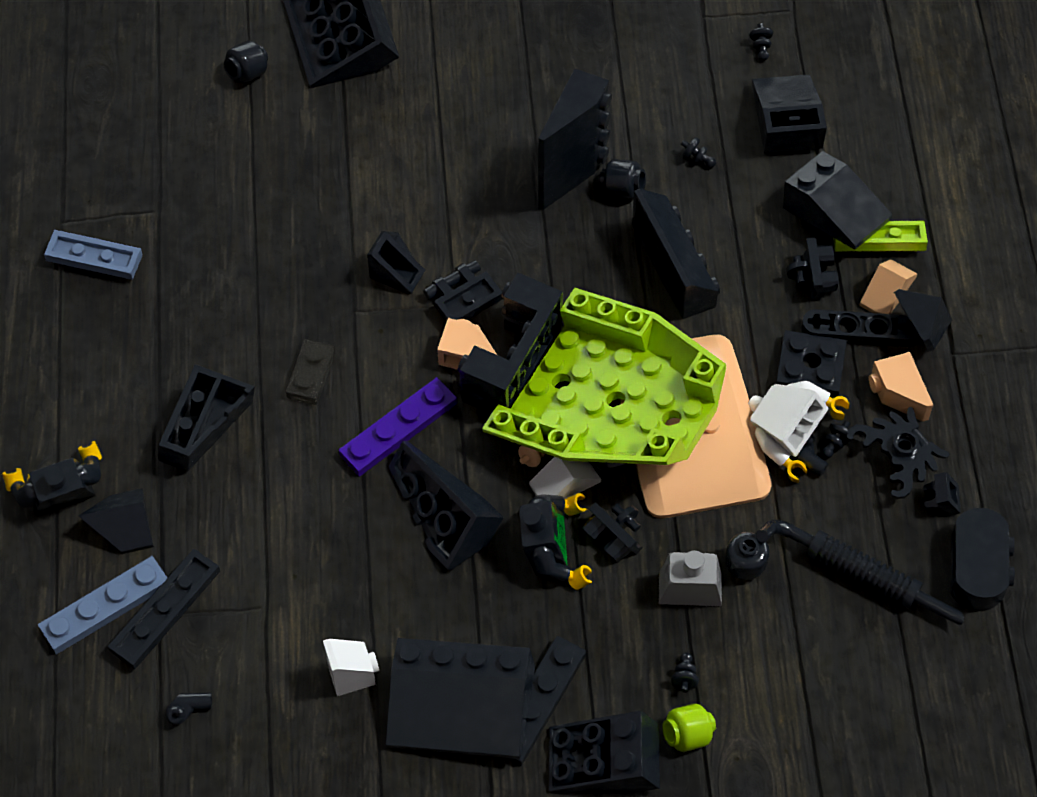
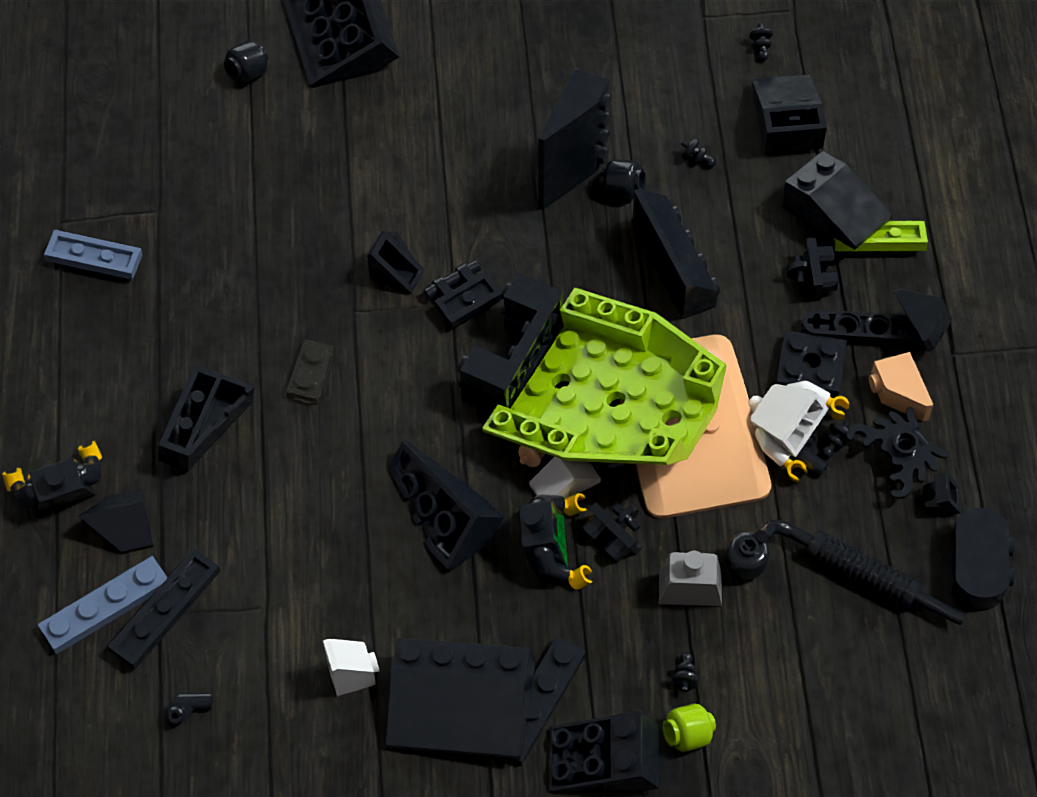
dark purple plate [339,377,457,477] -> none
light nougat slope [437,318,497,369] -> none
light nougat slope [859,259,917,314] -> none

